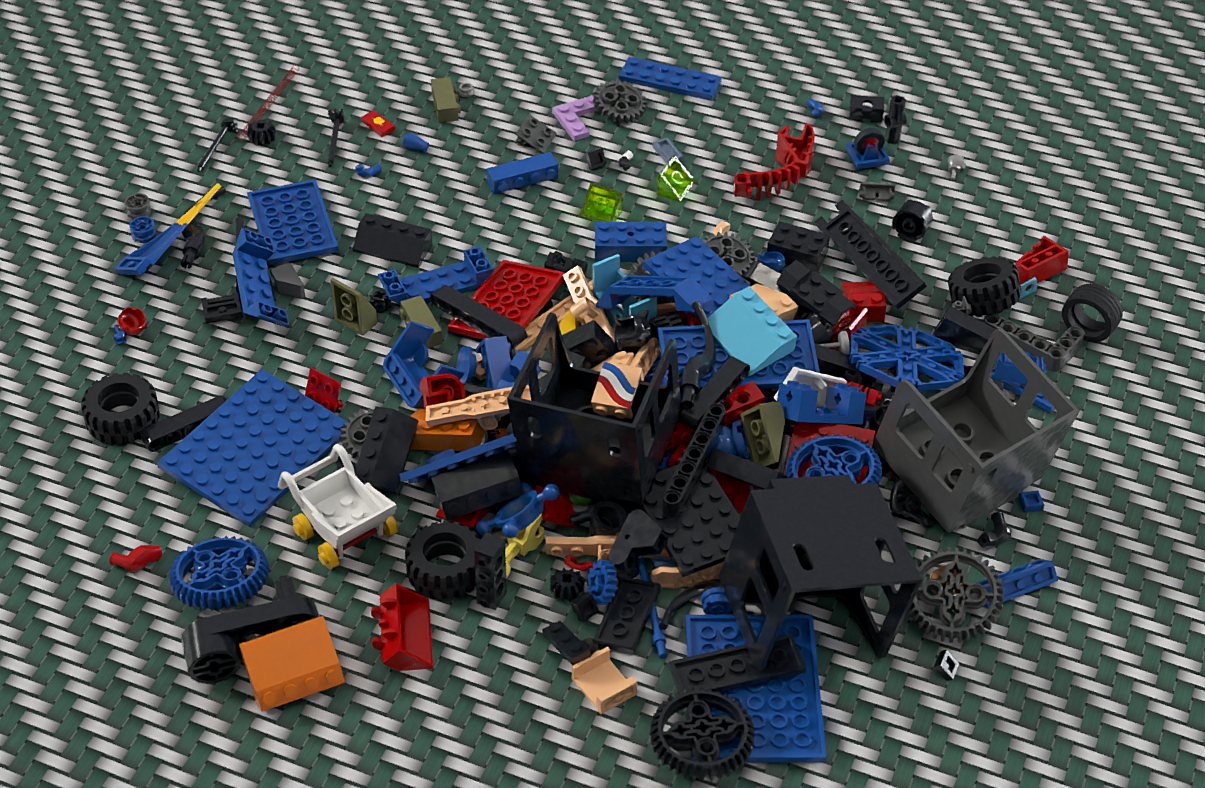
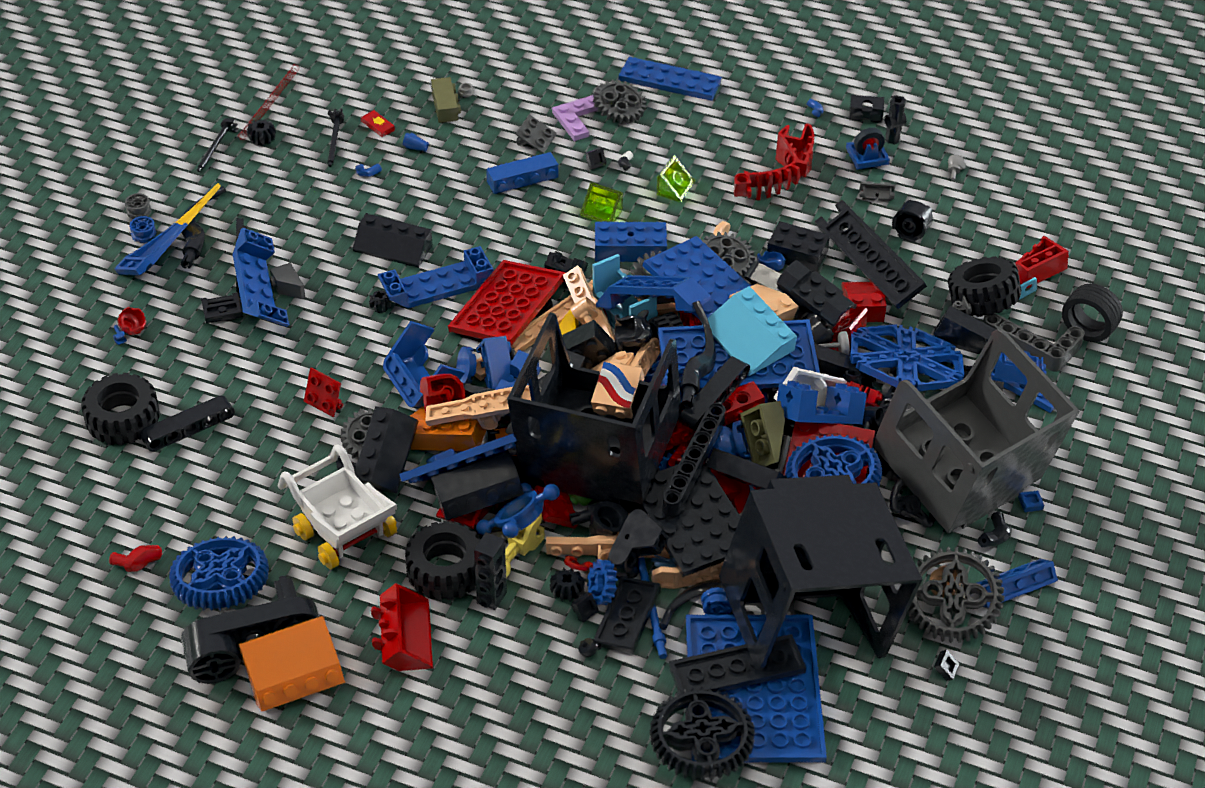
blue plate [157,369,347,527] -> none
blue plate [247,179,339,265] -> none
olive slope [330,278,377,336] -> none
olive brick [399,295,442,348] -> none
black beam [430,285,528,349] -> none
black plate [542,621,591,665] -> none
light nougat panel [572,647,637,714] -> none
sand blue tile [653,138,684,166] -> none

